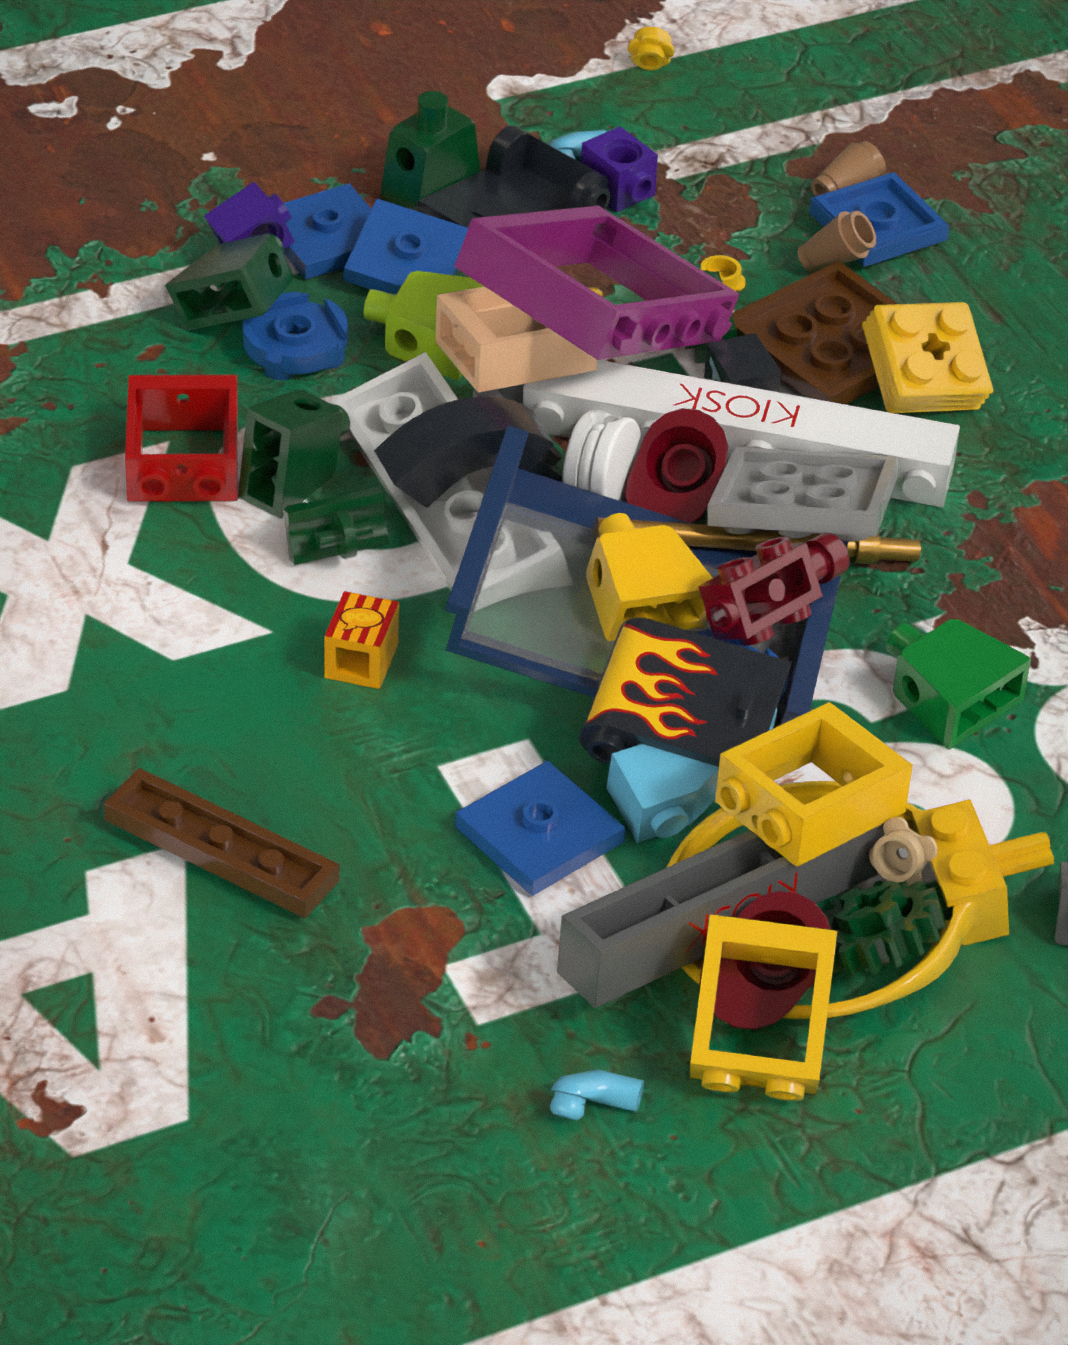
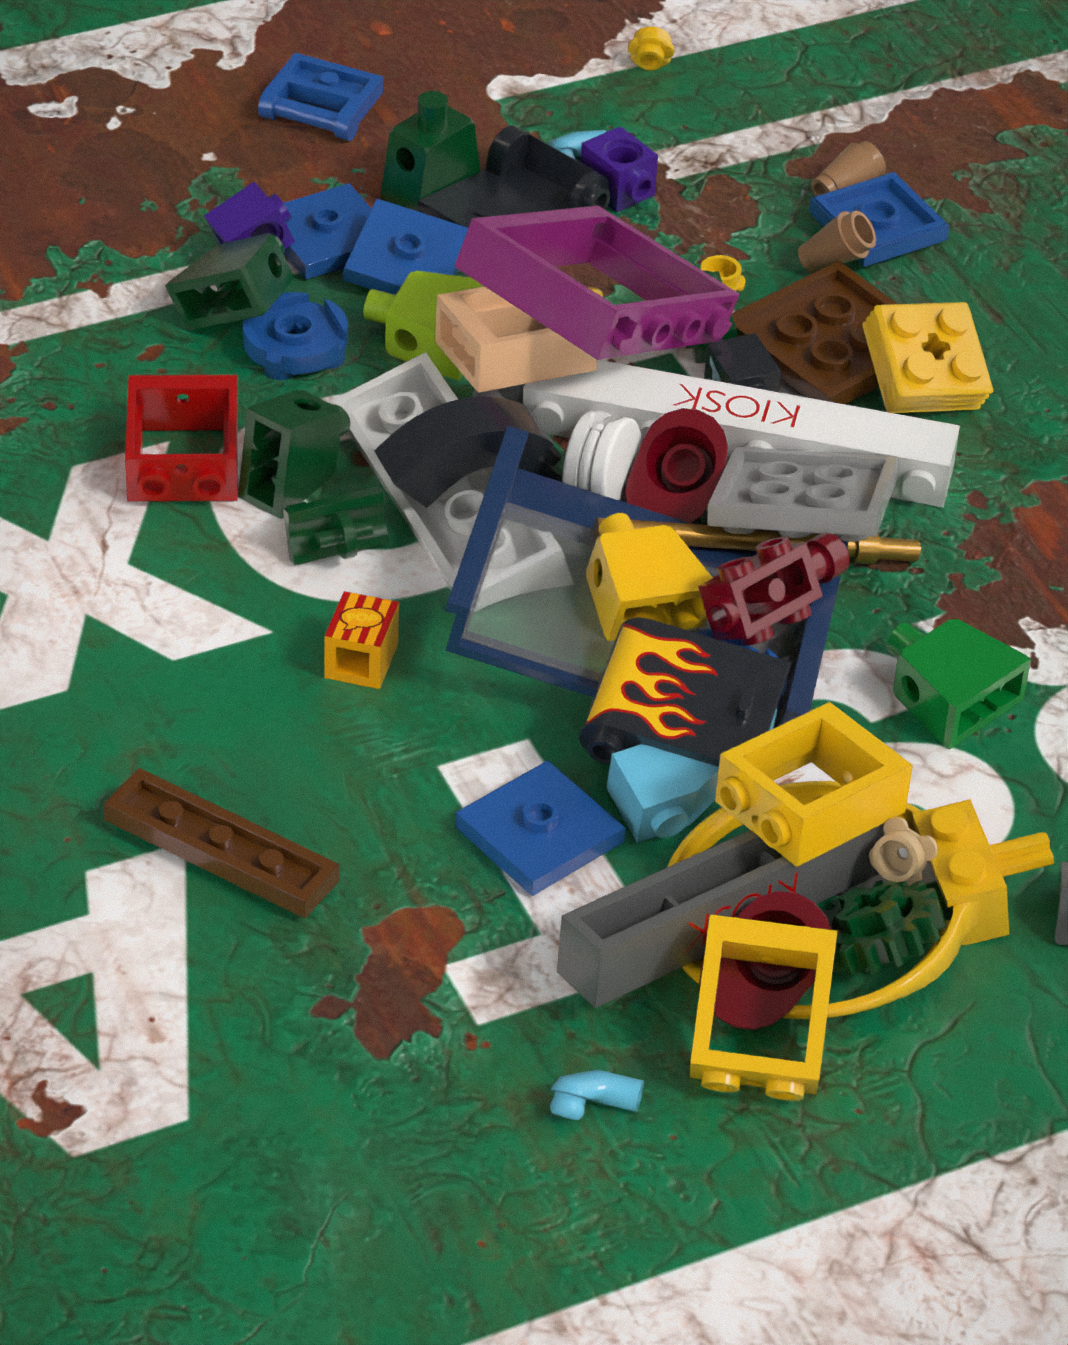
none -> blue plate [258,53,383,141]

